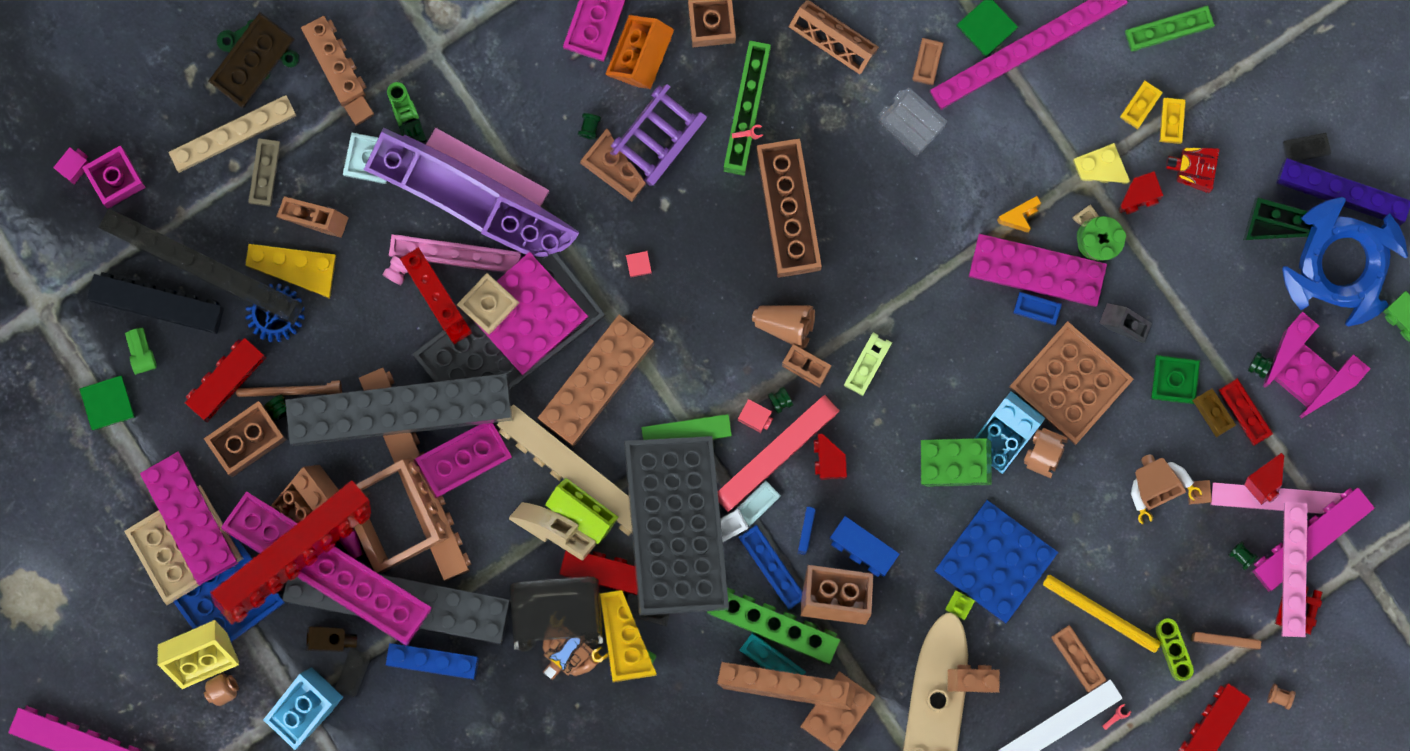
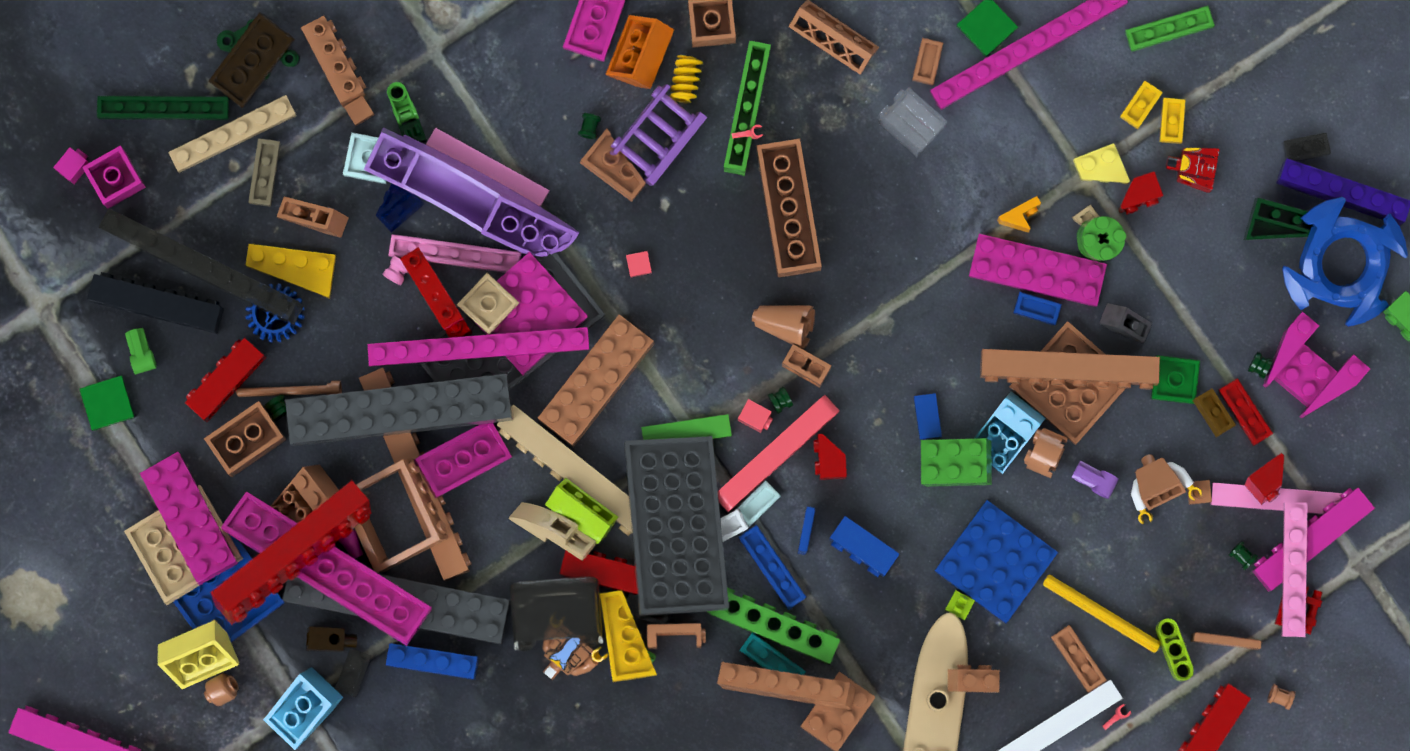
nougat slope [801,565,873,625] -> none
yellowish green plate [844,332,892,396] -> none
none -> dark green plate [97,96,229,120]
none -> dark pink plate [368,327,590,367]
none -> clear blue wing [376,183,424,233]
none -> nougat panel [647,624,706,650]
none -> yellow piece [669,55,703,103]
none -> blue tile [914,393,942,440]
none -> nougat brick [980,349,1160,389]
none -> medium lavender piece [1071,461,1119,499]

